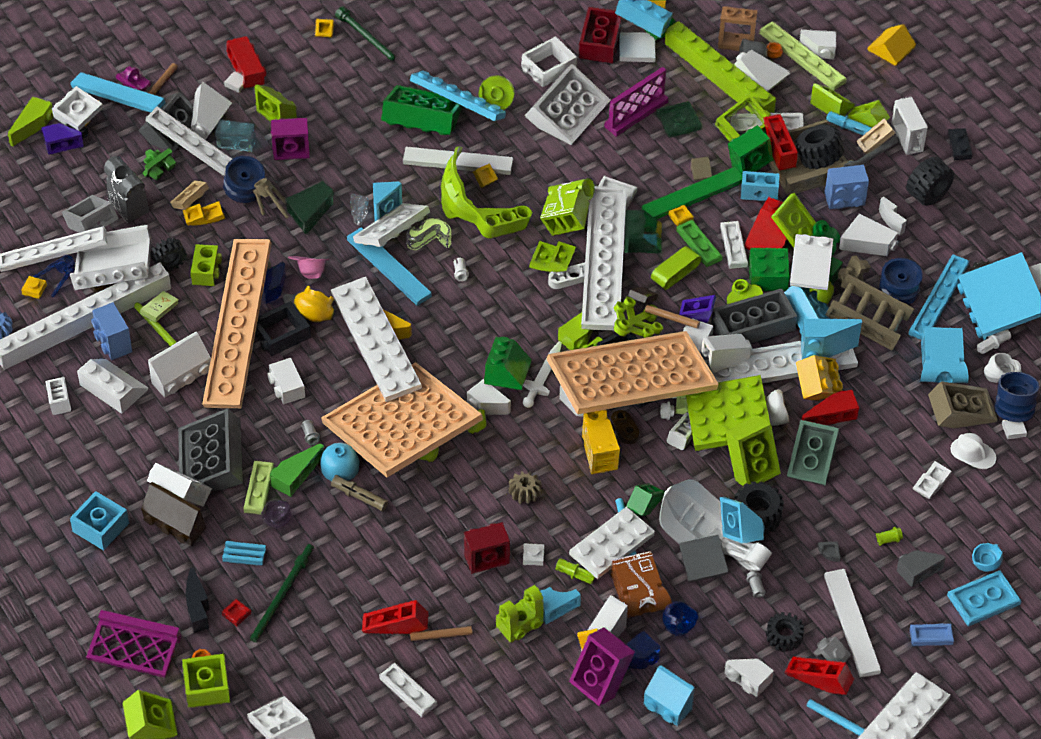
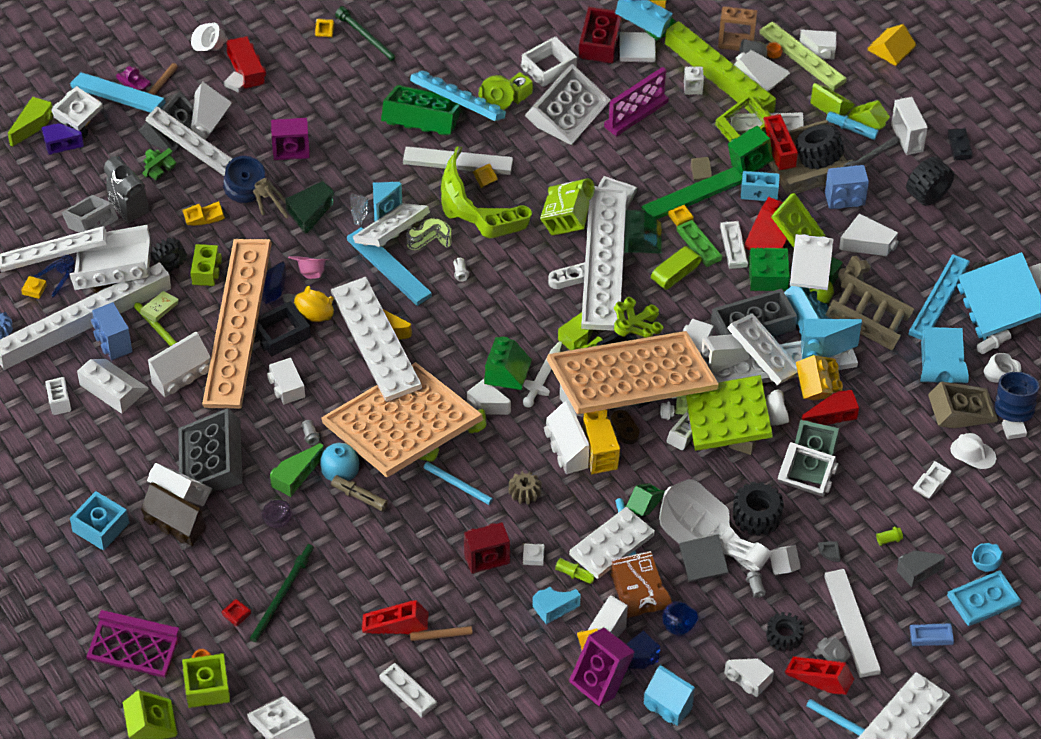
tan plate [170,181,209,210] -> none
black slope [186,567,210,634] -> none
clear light blue brick [216,120,256,151] -> none
medium azure tile [222,541,266,566] -> none
yellowish green tile [244,461,274,515] -> none
lime slope [254,85,297,121] -> none
lime brick [496,585,544,643] -> none
lime slope [529,241,576,272] -> none
dark brown tile [628,287,658,303] -> none
medium nougat bar [645,305,700,329] -> none
clear green tile [656,101,702,138] -> none
dark purple slope [679,295,716,323] -> none
medium azure slope [720,497,765,543] -> none
lime brick [725,416,781,487] -> none
lime plate [727,279,763,304] -> none
green plate [813,220,841,256] -> none
tan plate [856,119,895,154] -> none
white slope [879,197,907,236] -> none
dark blue wheel [879,258,923,305] -> none
none -> white piece [191,23,228,51]
none -> medium azure bar [424,462,493,505]
none -> lime brick [509,72,533,104]
none -> white slope [544,400,589,474]
none -> white brick [684,67,704,95]
none -> white plate [728,313,798,385]
none -> white panel [770,545,800,575]
none -> white window [778,442,838,497]

